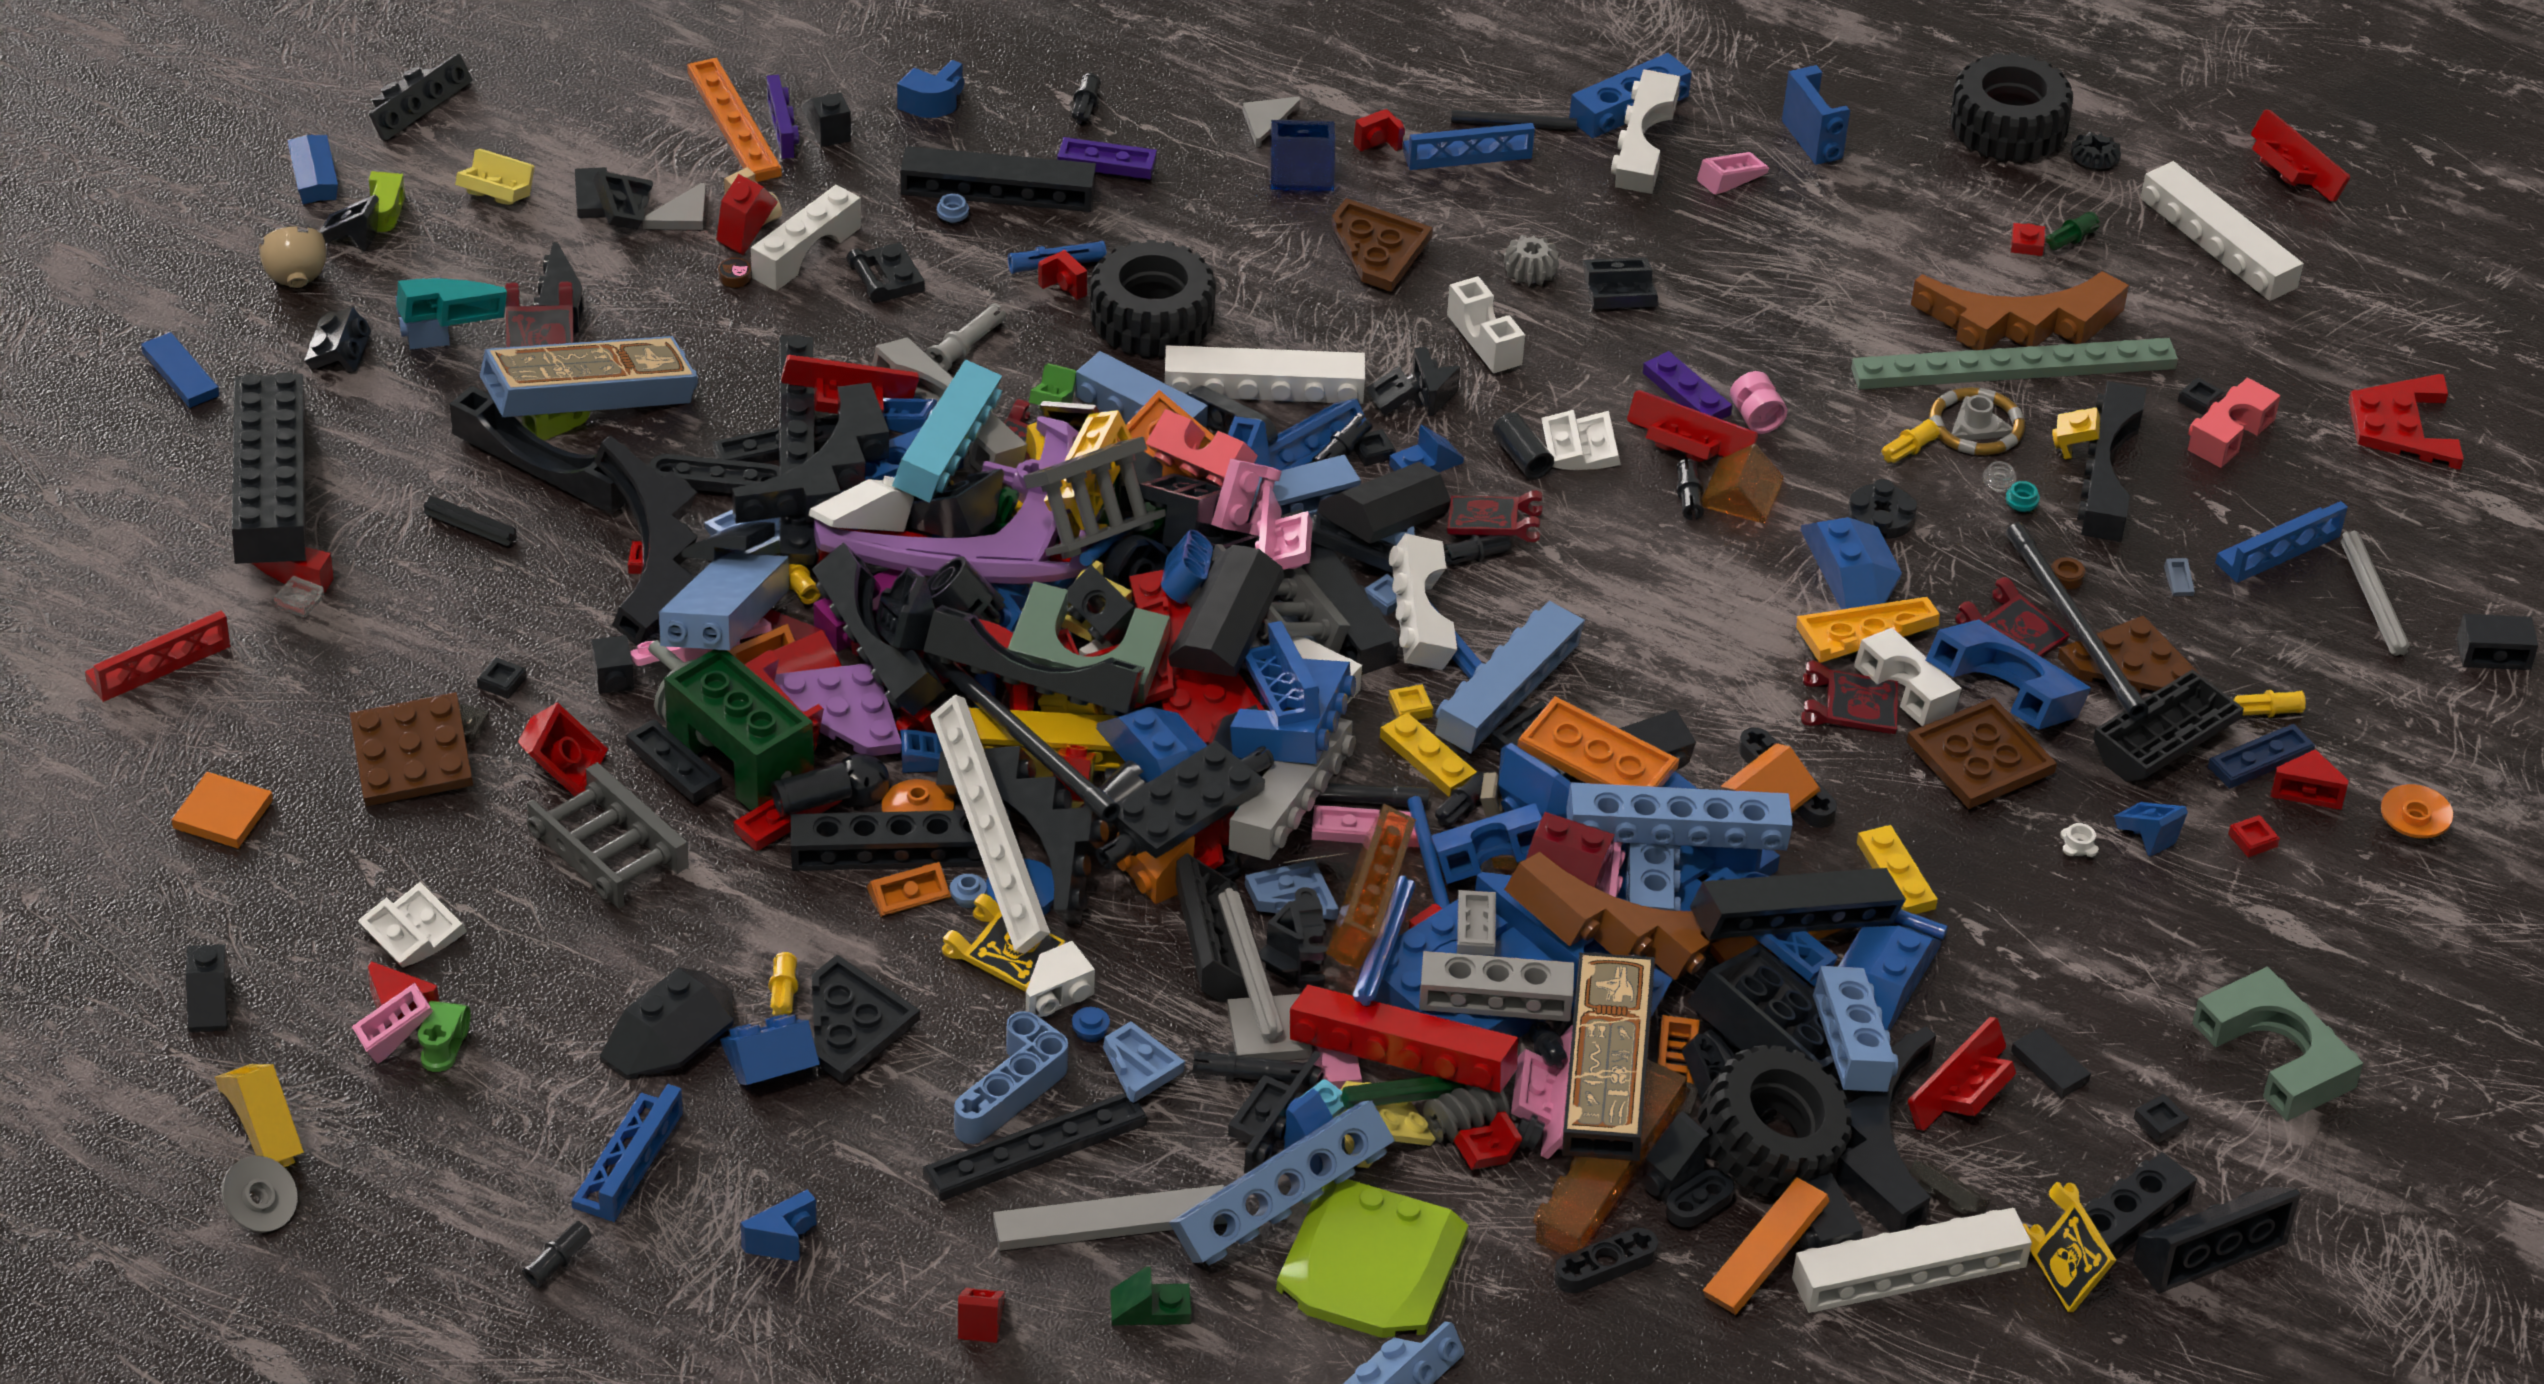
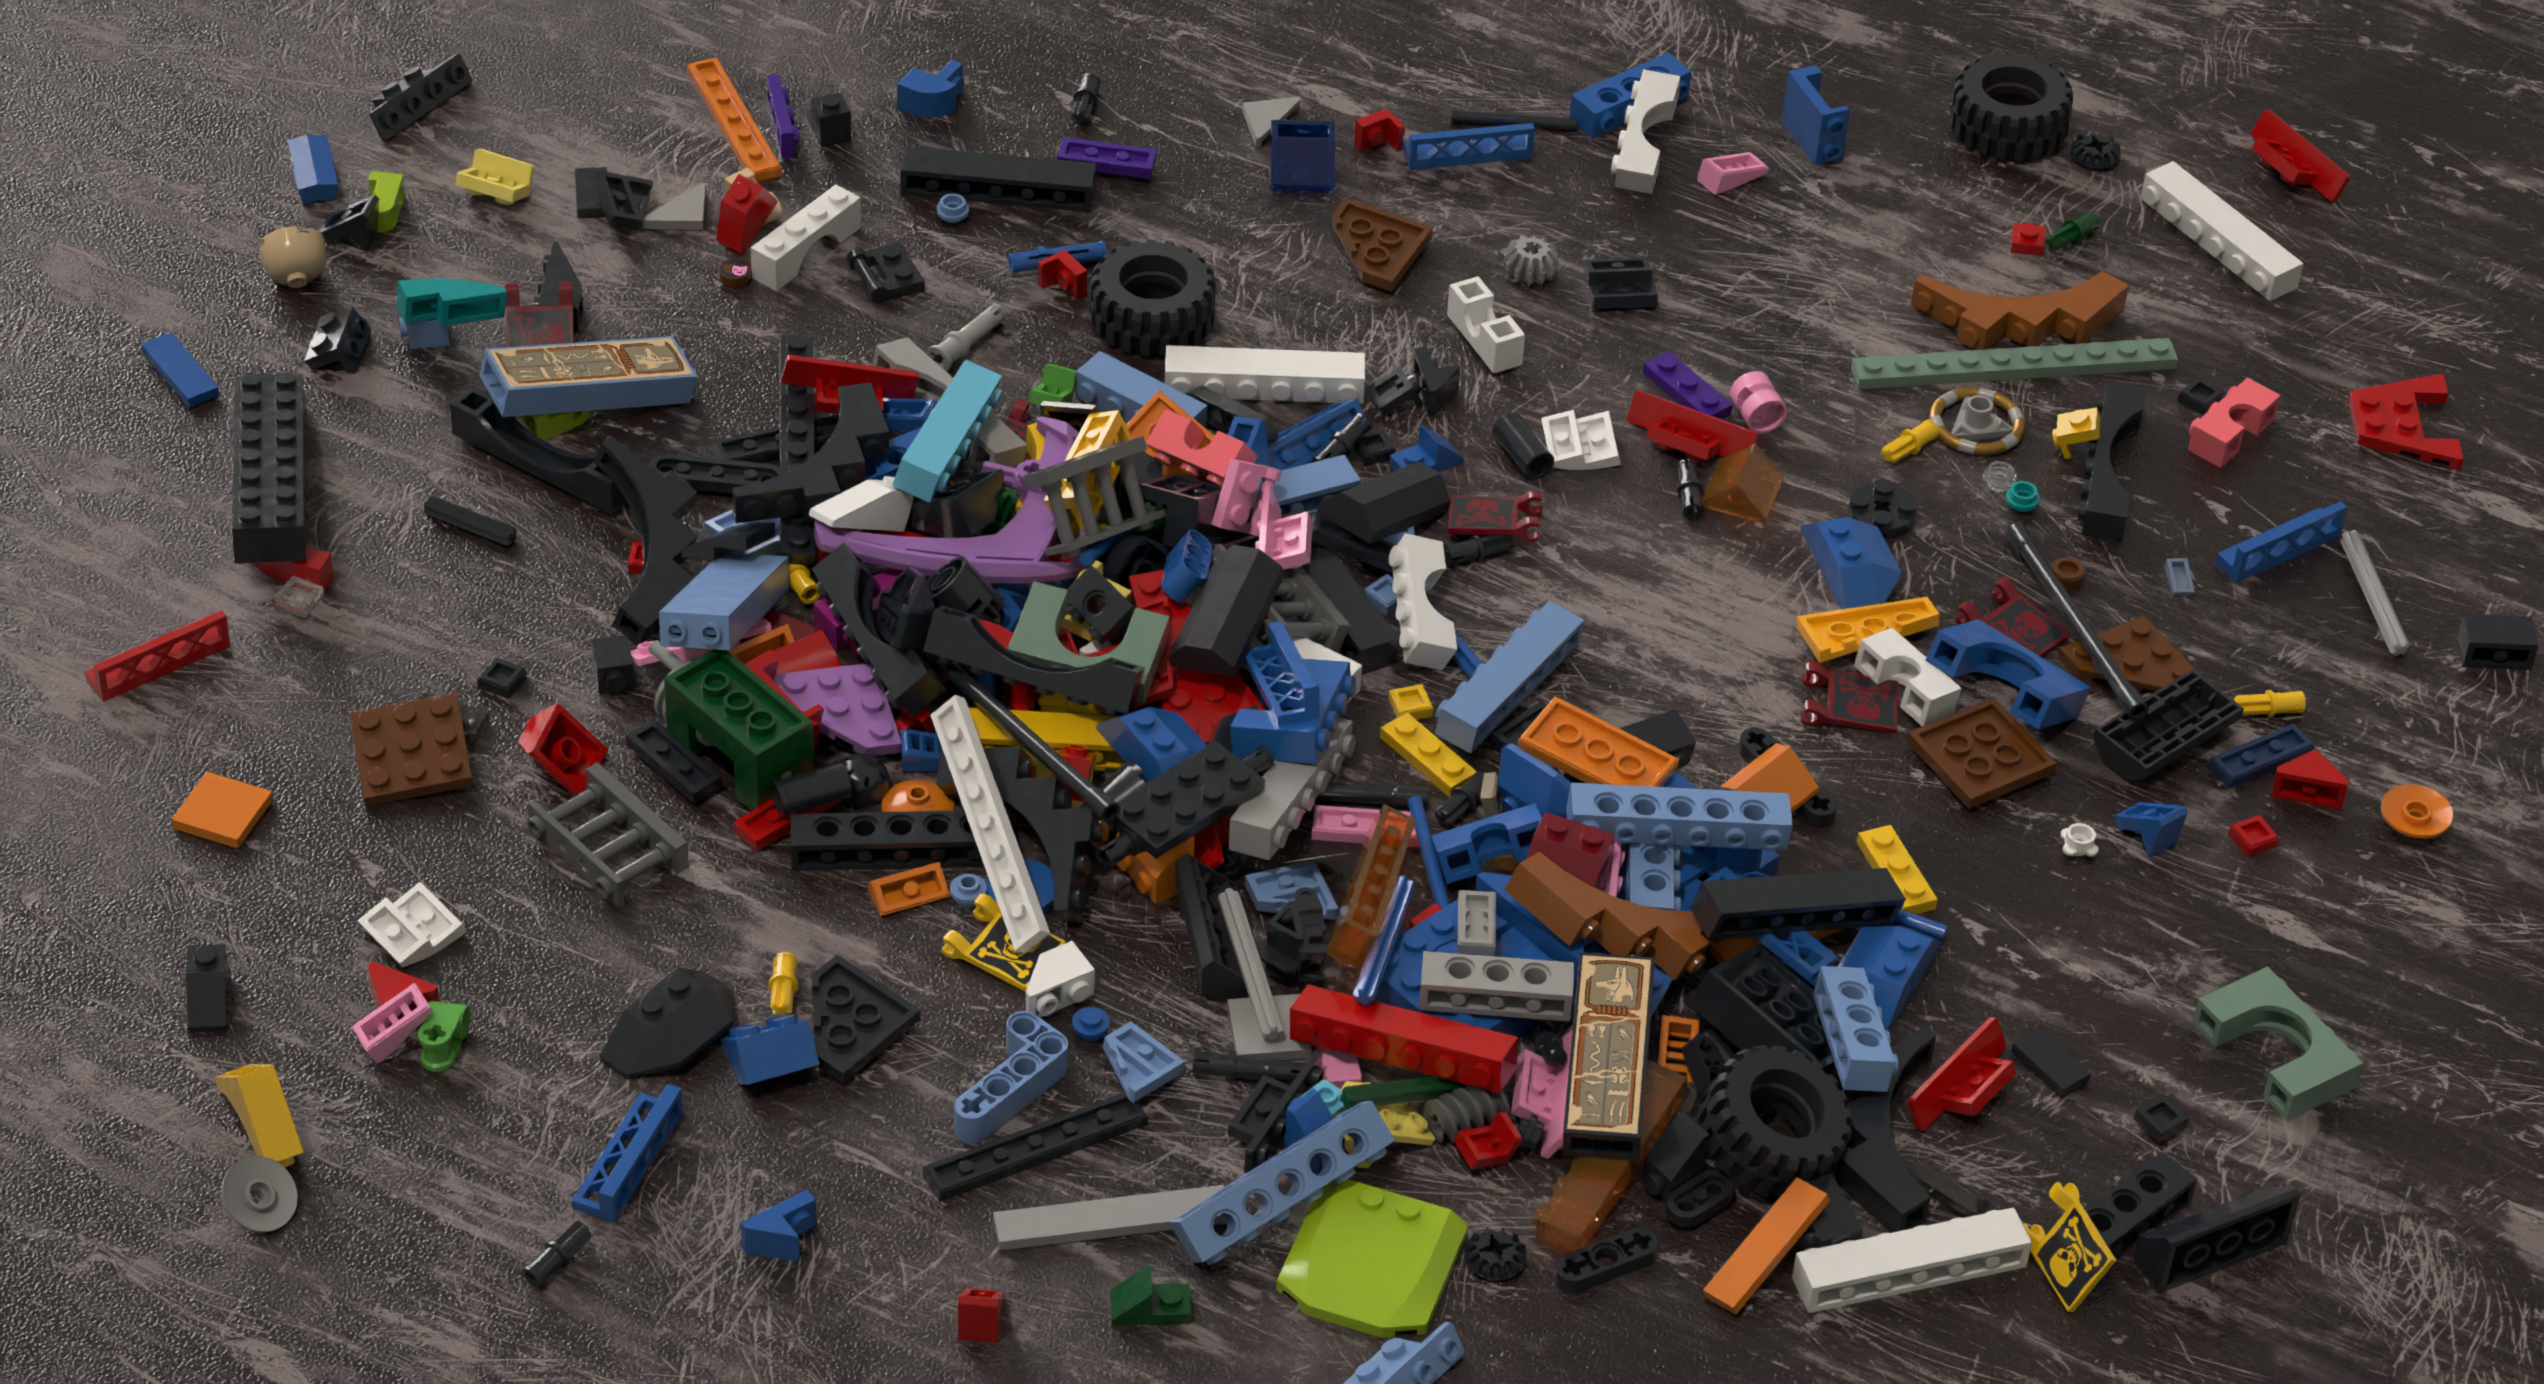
none -> black gear [1464,1227,1526,1281]

